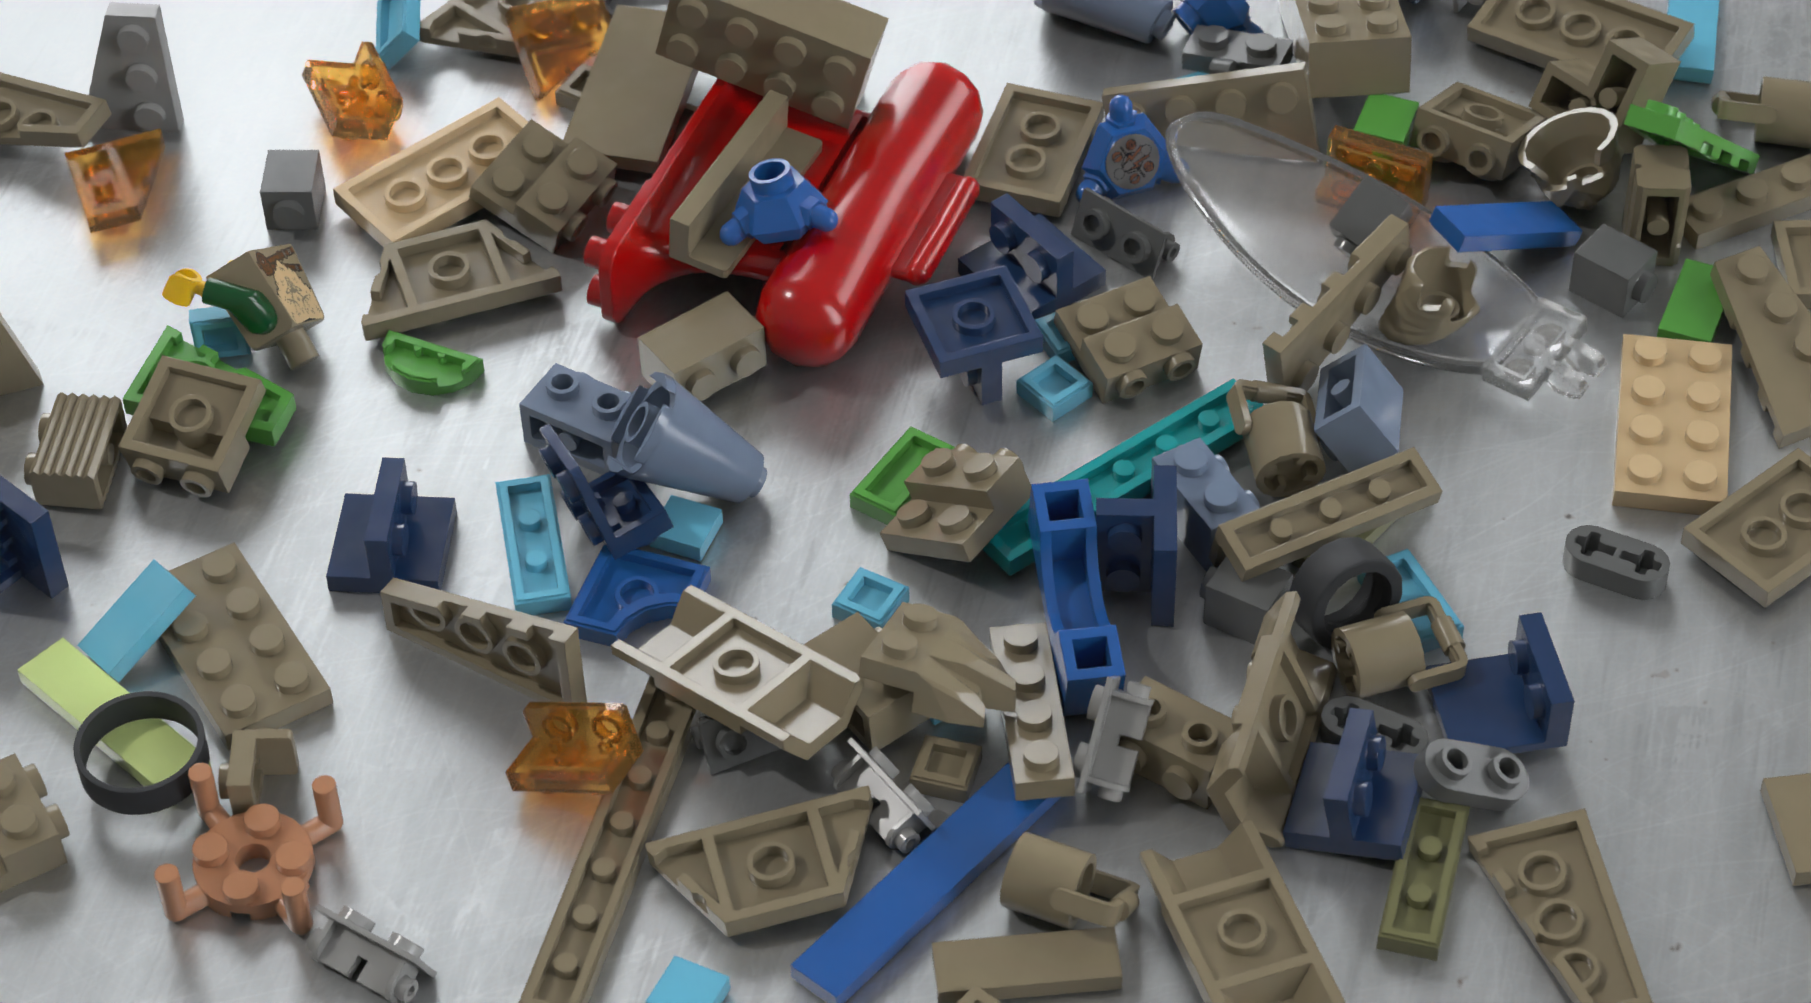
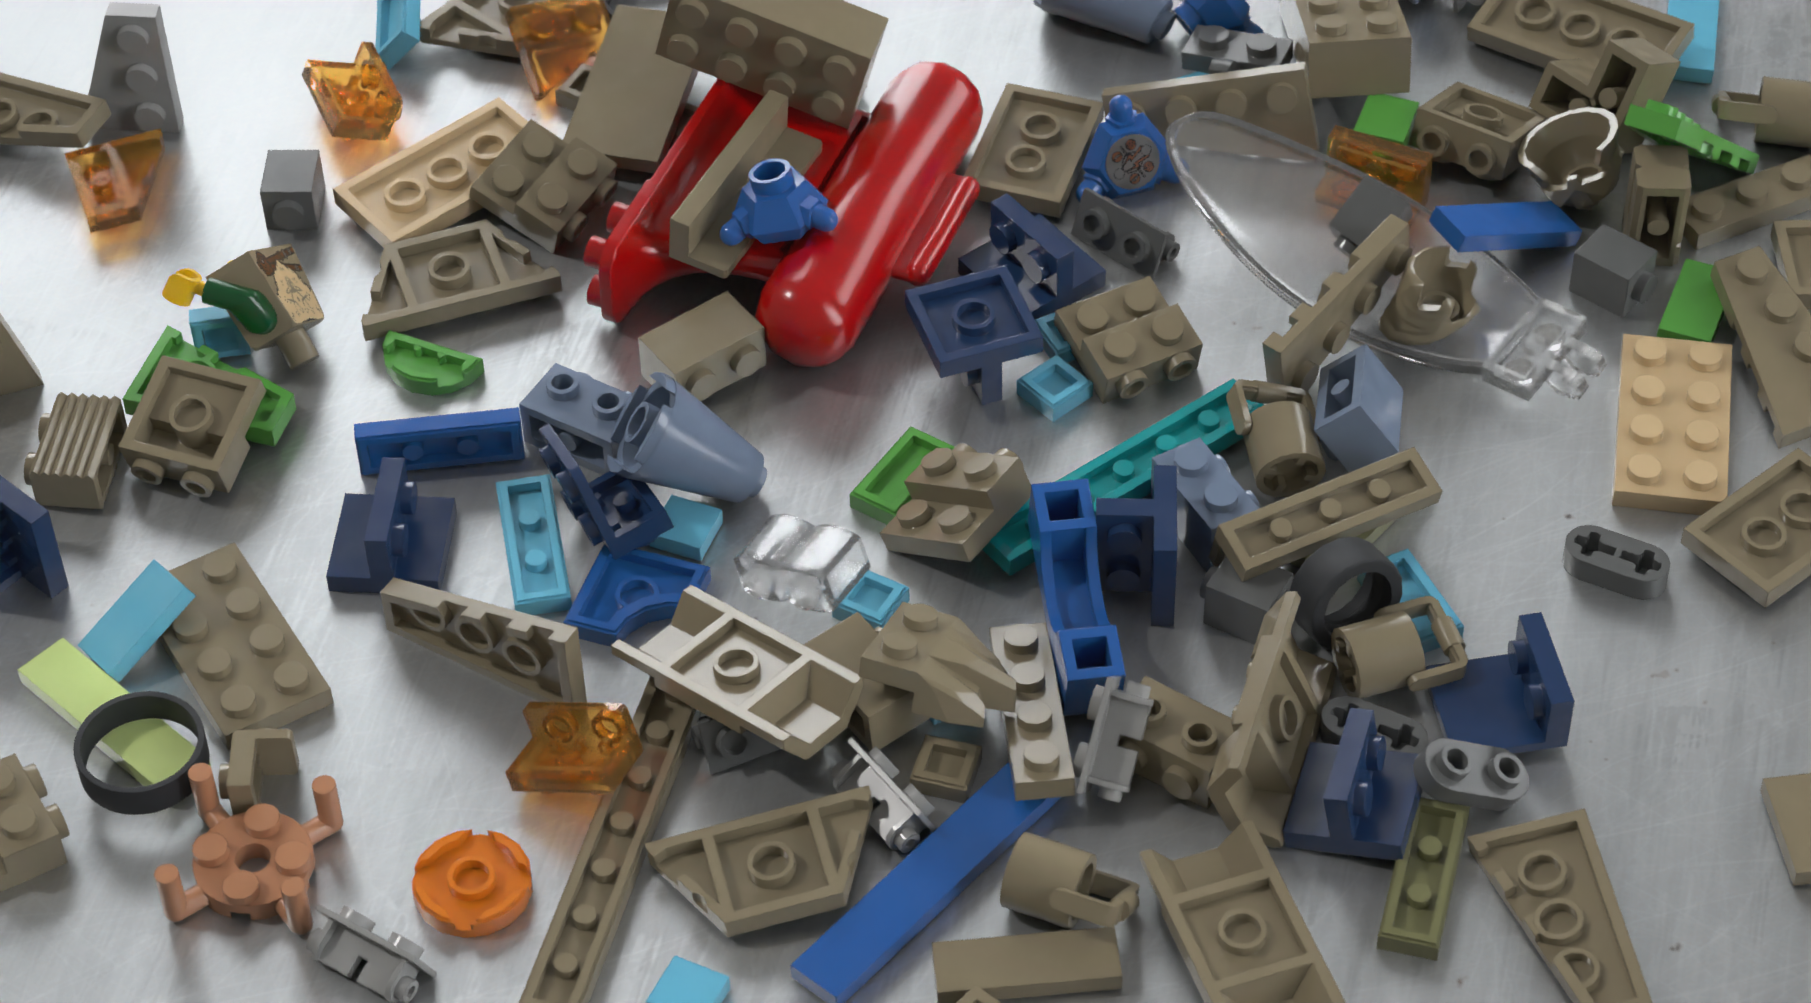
none -> blue tile [354,407,525,475]
none -> orange tile [412,830,533,938]
none -> clear brick [733,514,871,613]

